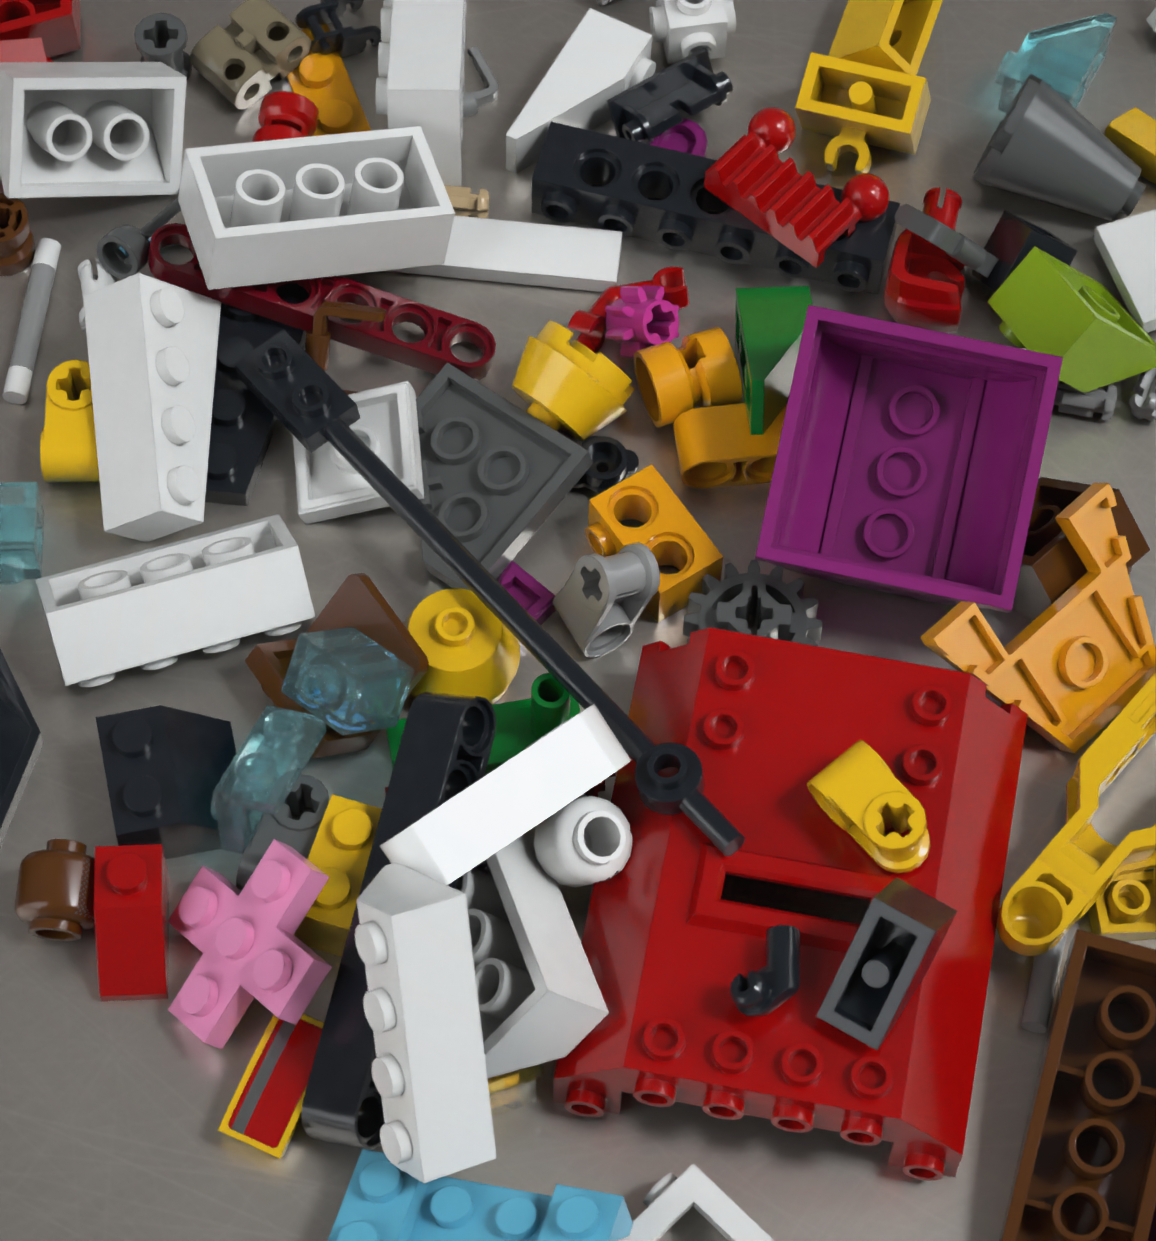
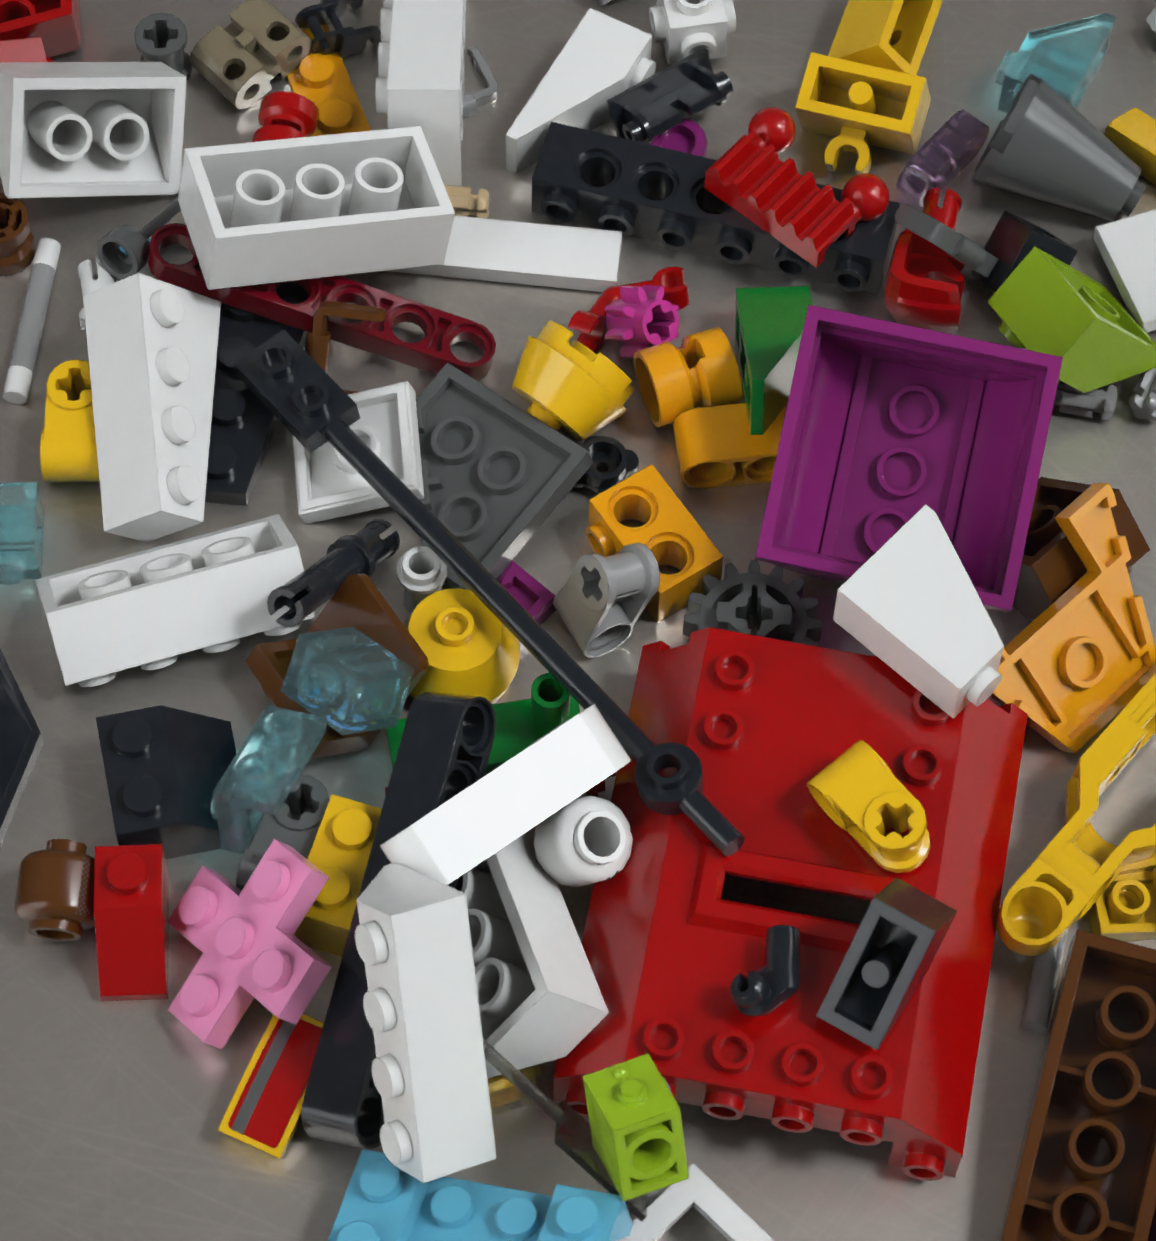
none -> black pin [267,519,400,627]
none -> white pin [396,546,447,613]
none -> clear smoke piece [483,1038,647,1222]
none -> lime head [583,1054,689,1202]
none -> white slope [833,504,1004,719]
none -> clear purple beam [896,109,989,207]

